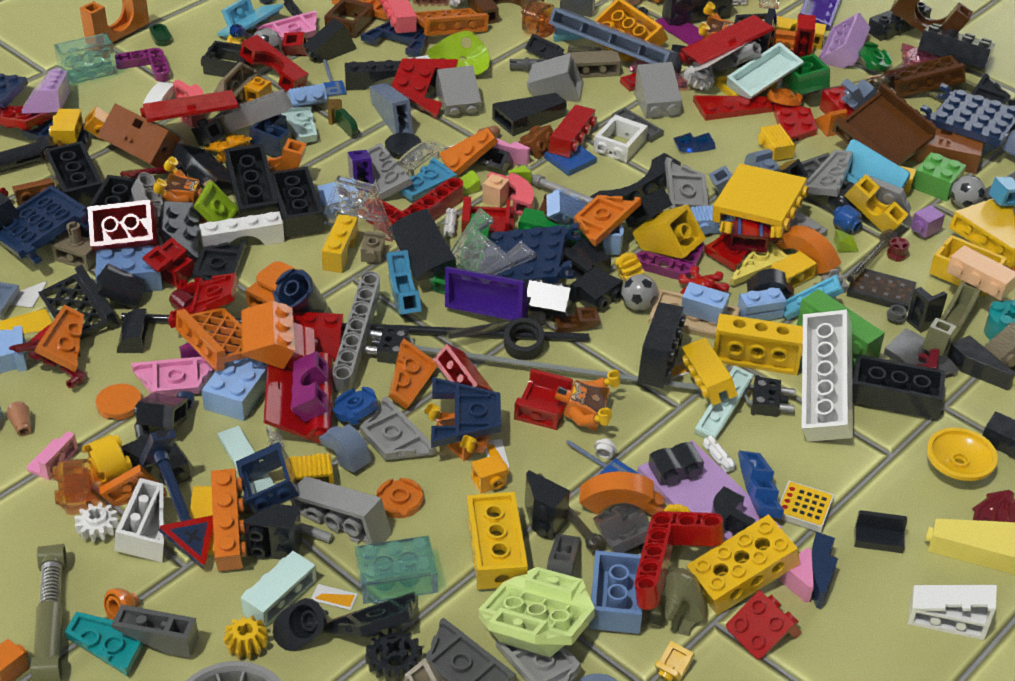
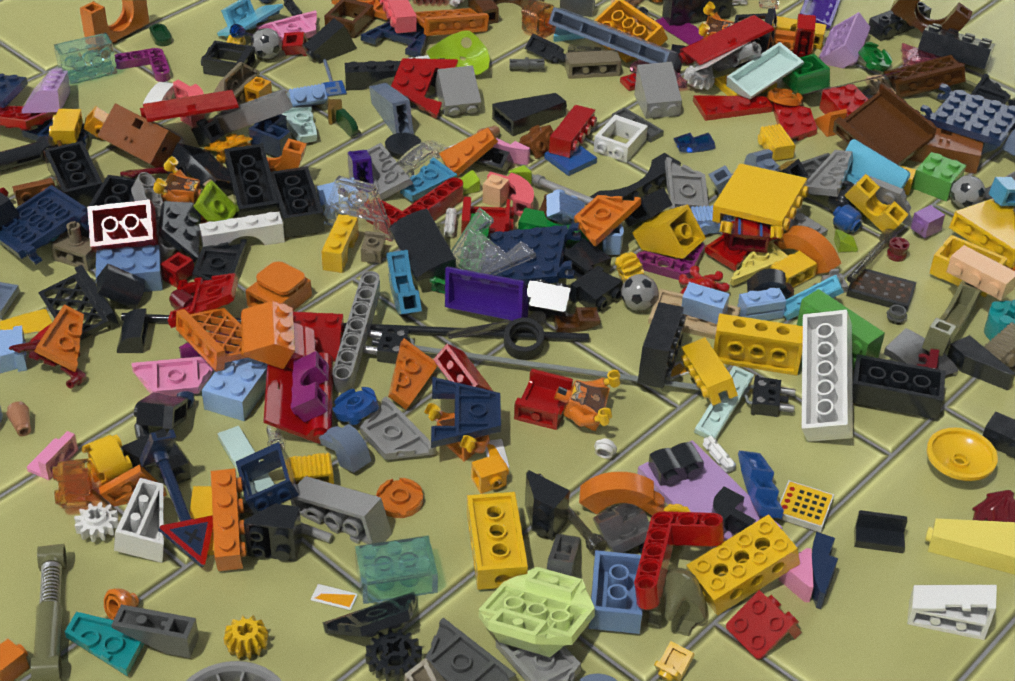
white sticker [11,282,47,308] -> none
orange tile [95,384,142,420] -> none
red slope [142,238,187,273] -> none
red arch [239,35,309,92] -> none
light aqua brick [241,551,317,627] -> none
dark blue cone [273,269,327,313] -> none
black piece [273,598,329,650] -> none
light grey slope [527,53,583,102] -> none
piece [566,440,638,475] -> none
sand blue brick [841,79,877,110] -> none
black panel [906,287,948,333] -> none

